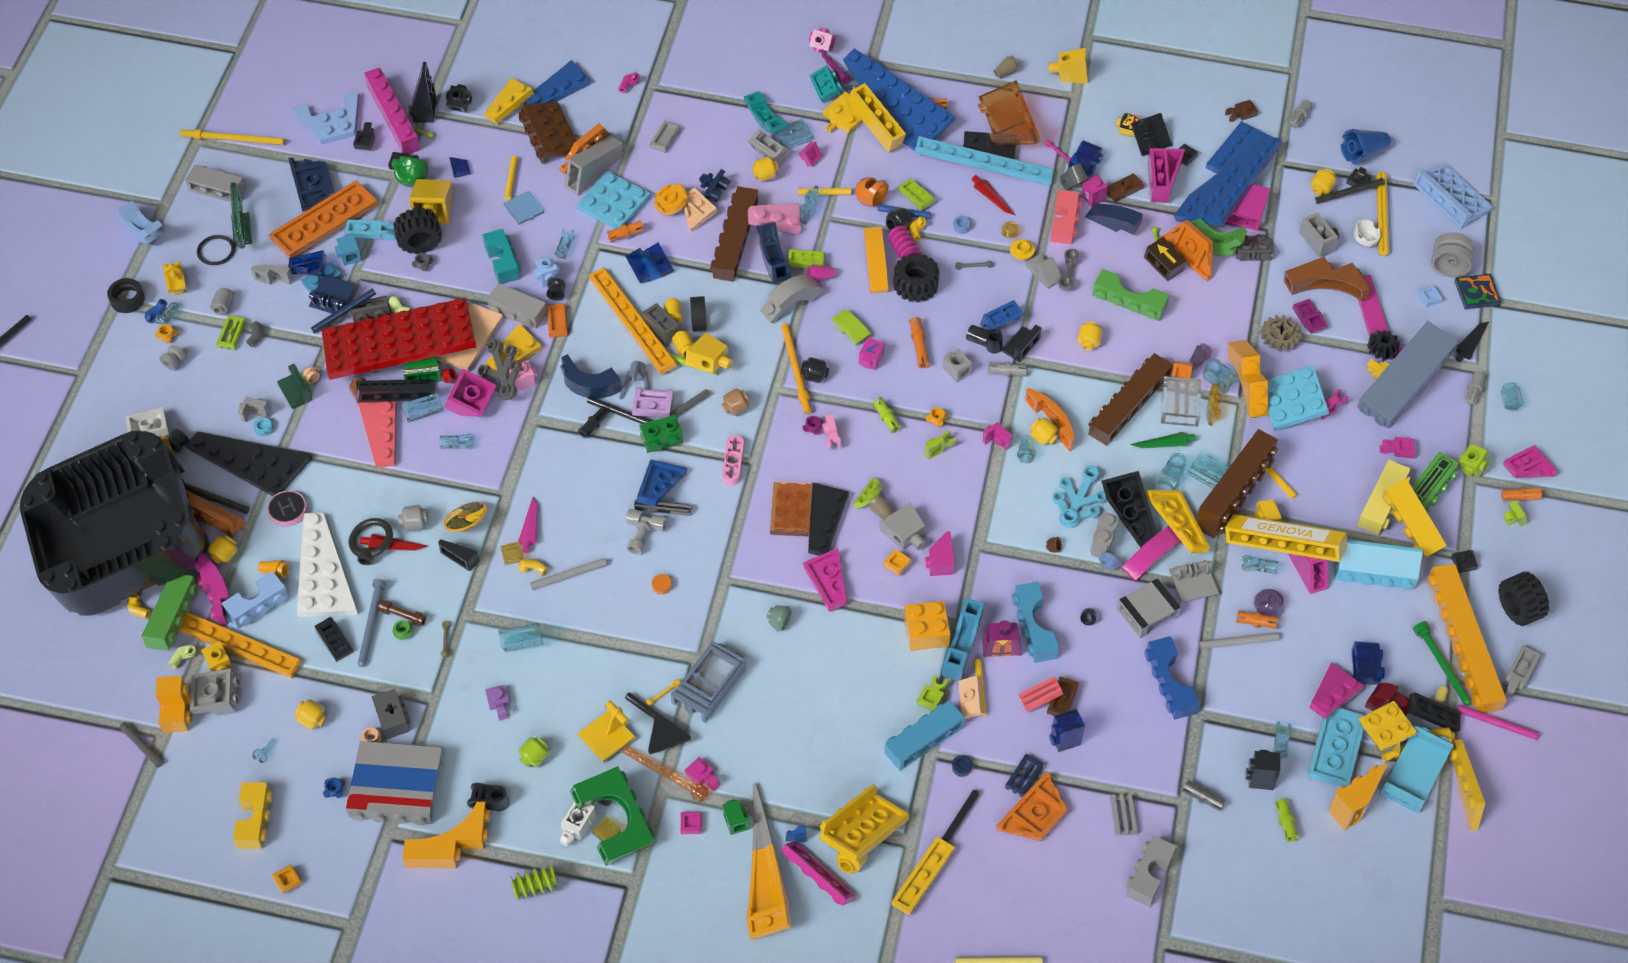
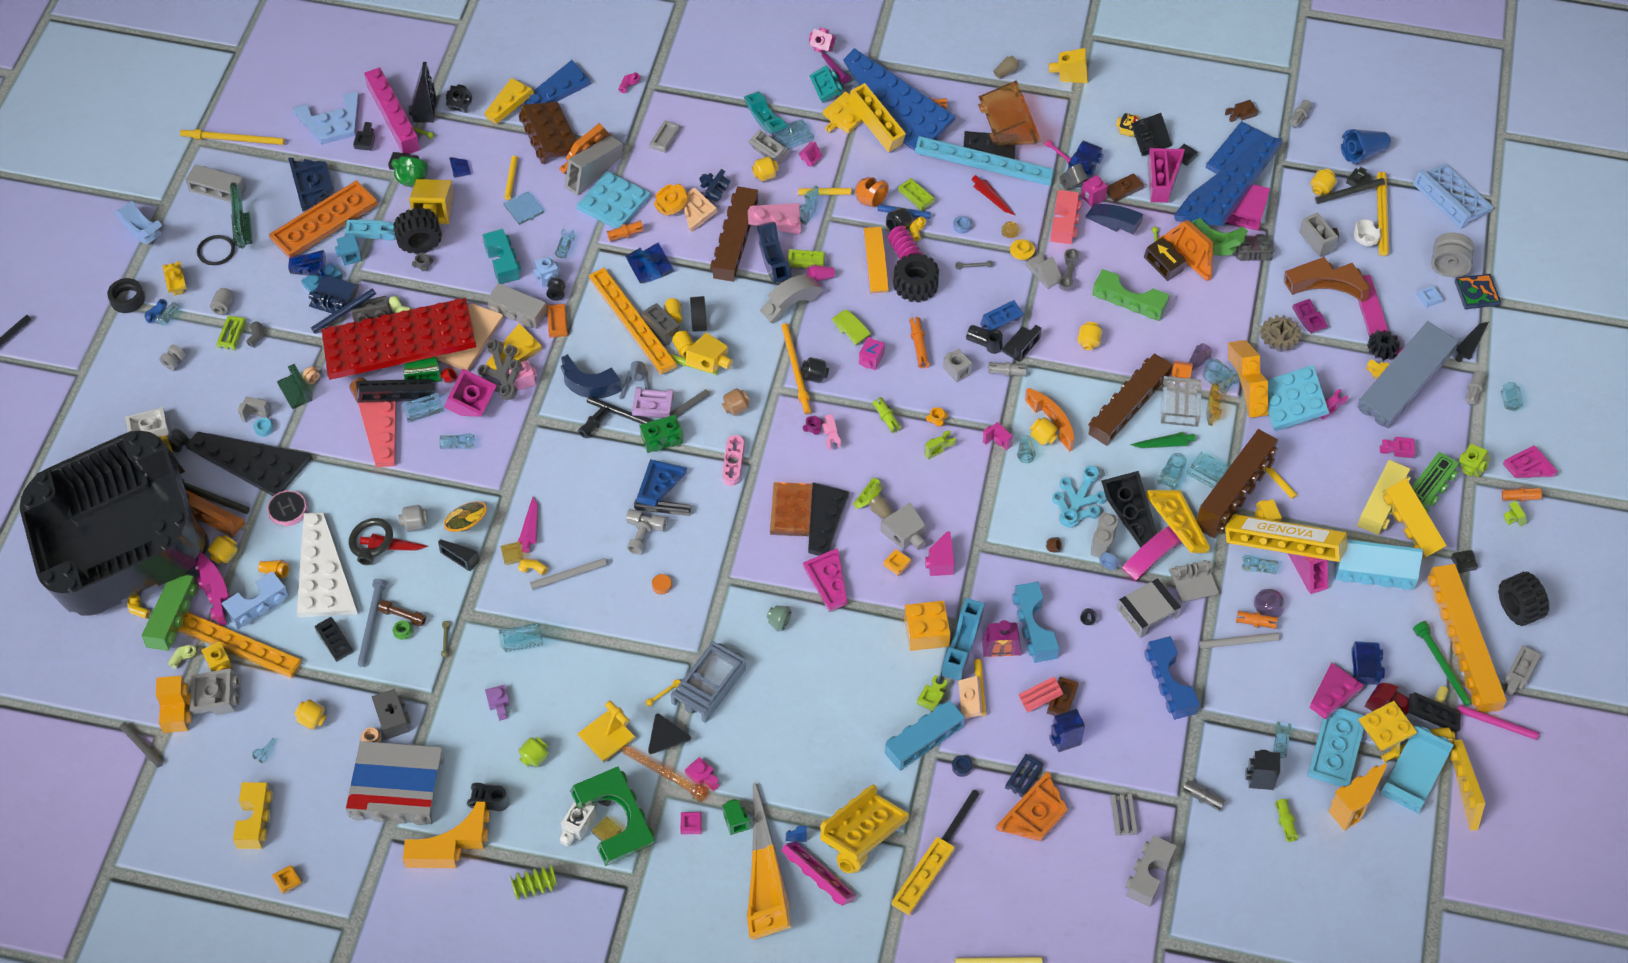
light orange plate [155,324,178,343] -> none
light grey slope [251,265,293,285] -> none
blue plate [323,778,345,798] -> none
black bar [625,692,677,726] -> none

